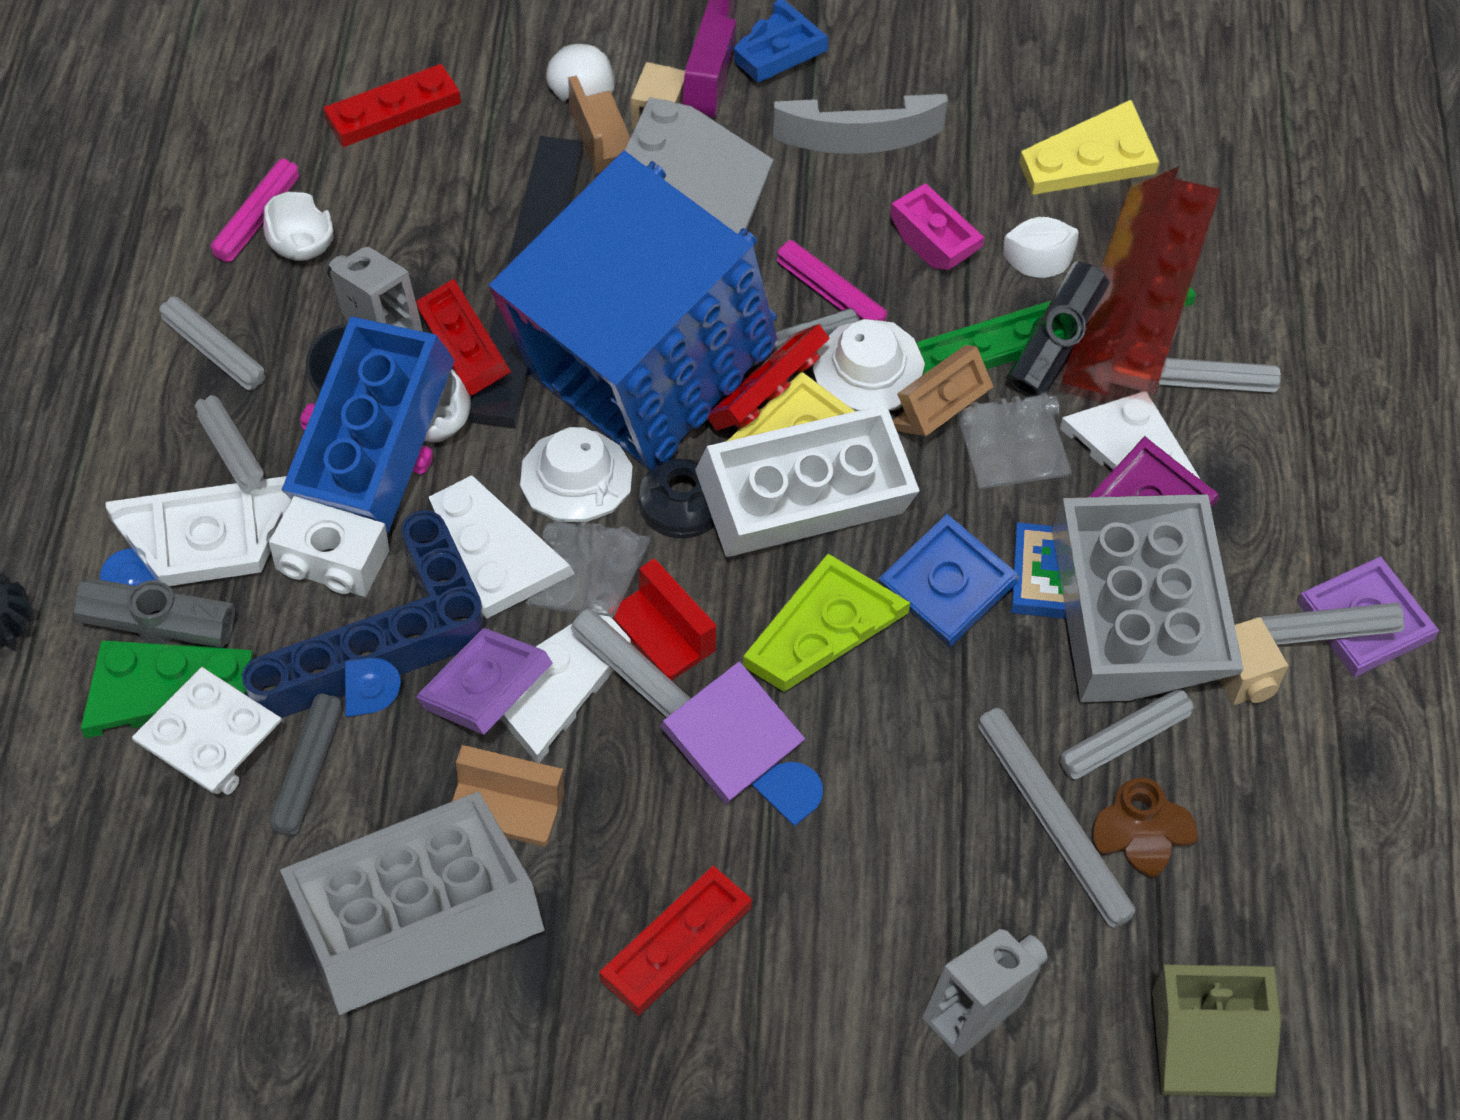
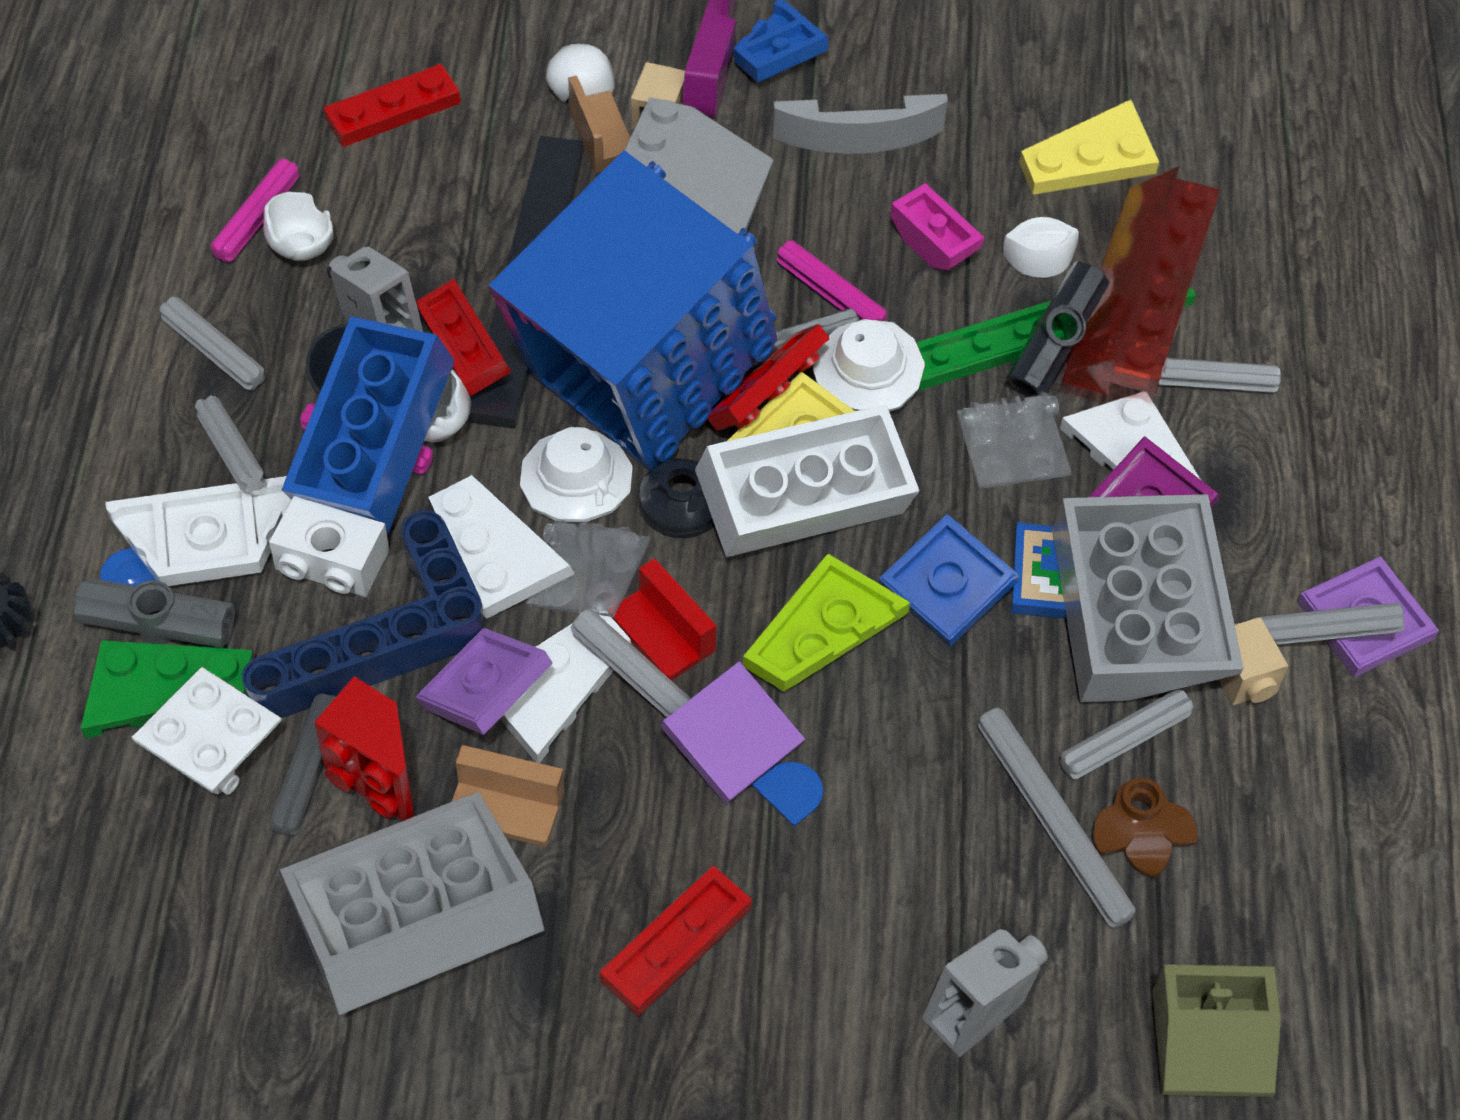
blue piece [345,658,401,717] -> none
medium nougat panel [893,345,993,436] -> none
none -> red slope [314,676,415,821]

